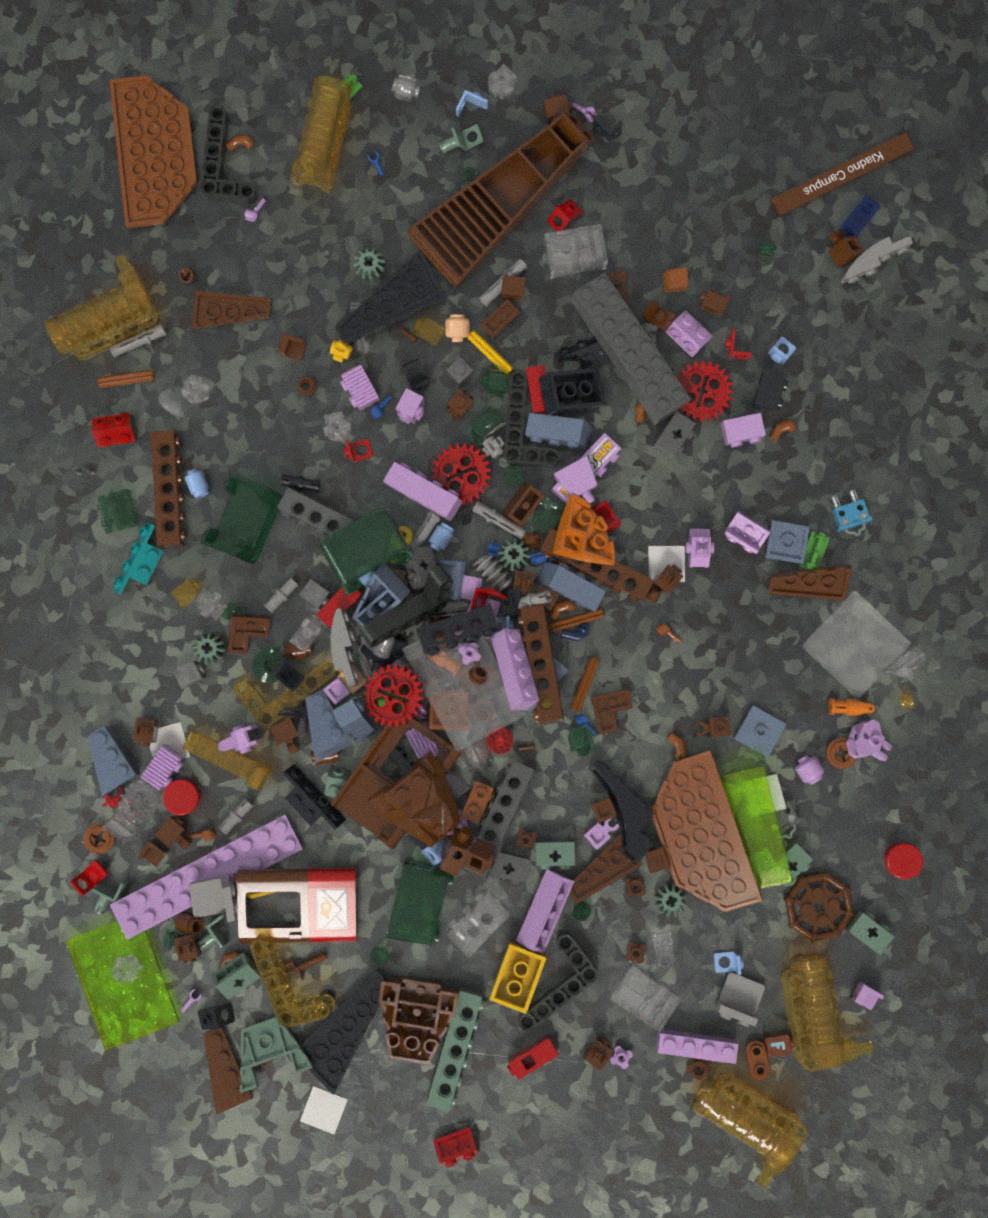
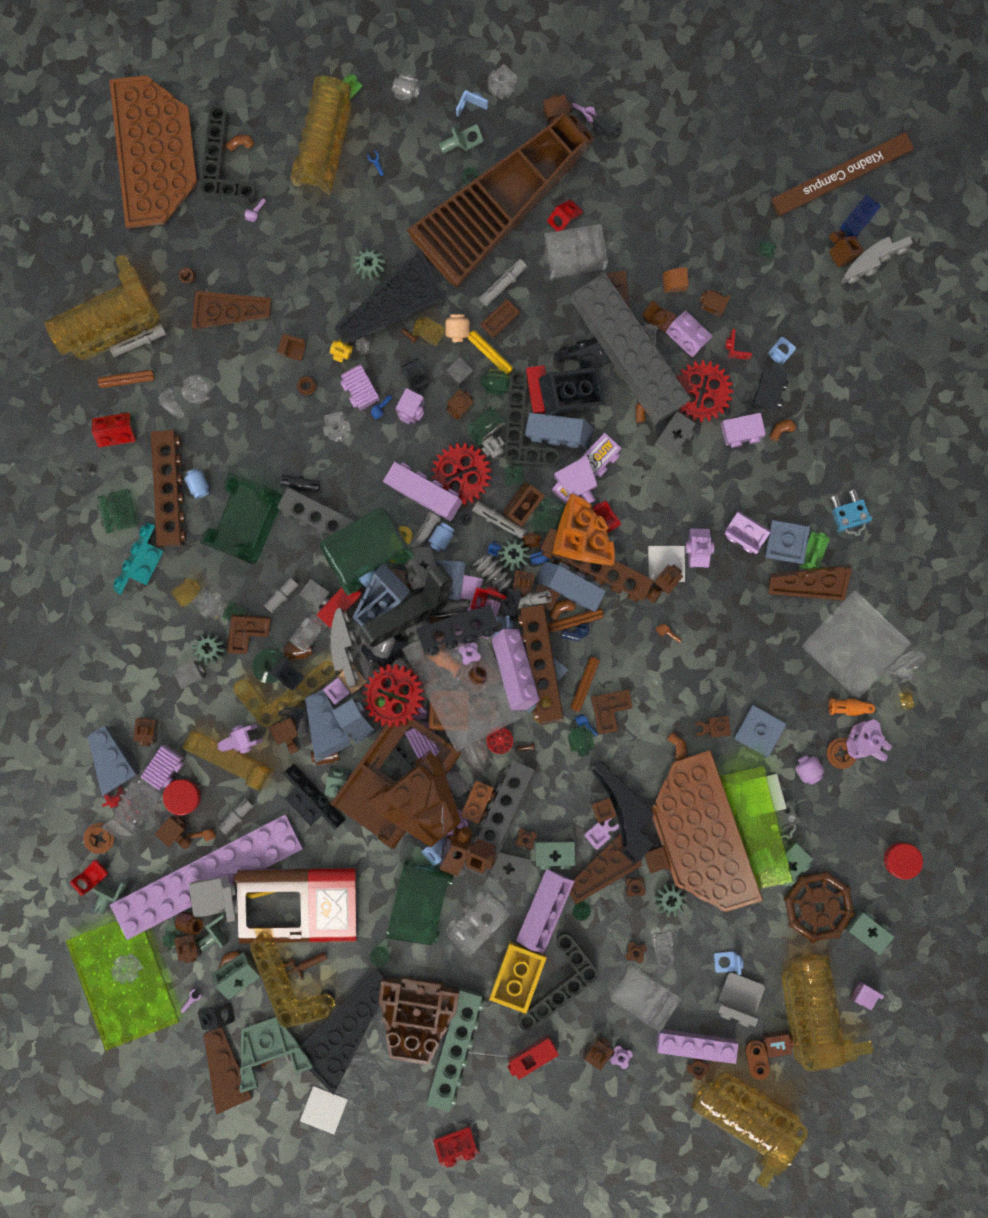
reddish brown panel [137,839,169,867] -> none
white sticker [150,722,190,759] -> none
red bracket [344,439,373,463] -> none
reddish brown panel [501,276,526,301] -> none

